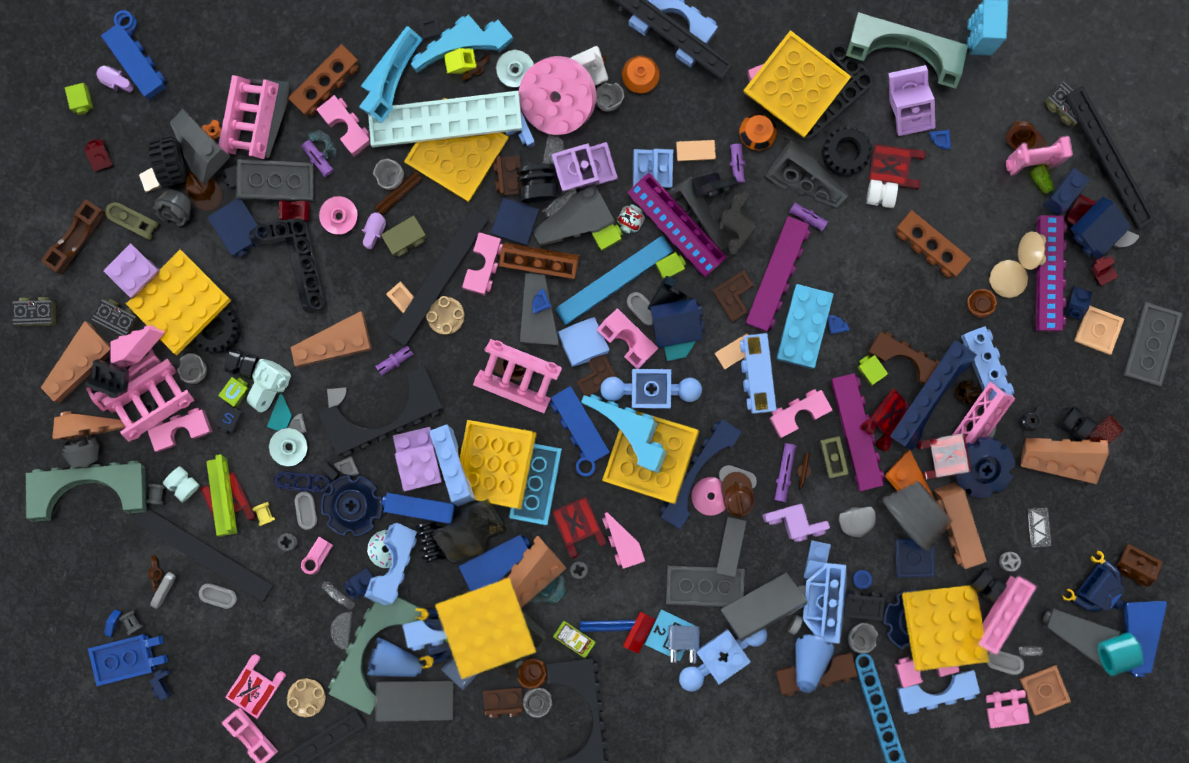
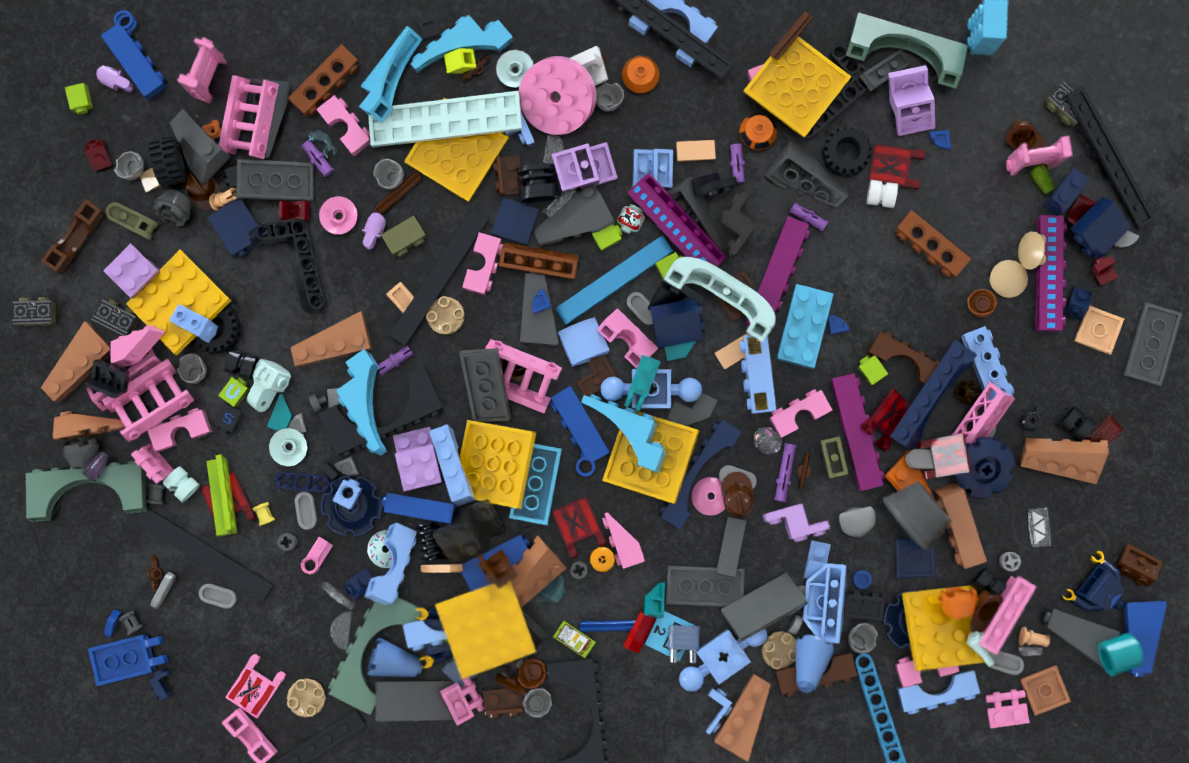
none -> clear purple cone [82,451,109,481]
none -> light grey hair [114,151,144,181]
none -> bright pink plate [131,444,174,484]
none -> light blue bracket [170,305,218,343]
none -> bright pink fence [178,38,227,103]
none -> light nougat pin [209,188,238,211]
none -> dark grey tile [308,394,328,414]
none -> light blue brick [333,478,363,510]
none -> medium azure arch [336,349,387,456]
none -> light nougat tile [421,564,463,573]
none -> bright pink plate [440,677,484,726]
none -> dark grey tile [459,348,512,422]
none -> reddish brown bracket [477,550,518,588]
none -> reddish brown piece [495,674,525,695]
none -> light orange head [590,547,615,572]
none -> teal hinge [624,355,661,411]
none -> teal tile [644,582,665,618]
none -> light aqua arch [664,257,775,342]
none -> dark grey tile [667,393,718,426]
none -> light blue bracket [706,688,732,734]
none -> nougat wedge [713,673,771,762]
none -> clear head [753,427,782,455]
none -> tan dish [762,631,796,670]
none -> reddish brown axle [769,12,813,61]
none -> dark grey tile [860,49,911,91]
none -> light grey tile [906,449,935,470]
none -> orange cone [939,587,978,619]
none -> light aqua cone [967,632,995,666]
none -> reddish brown piece [969,590,1004,633]
none -> light nougat pin [1018,627,1050,647]

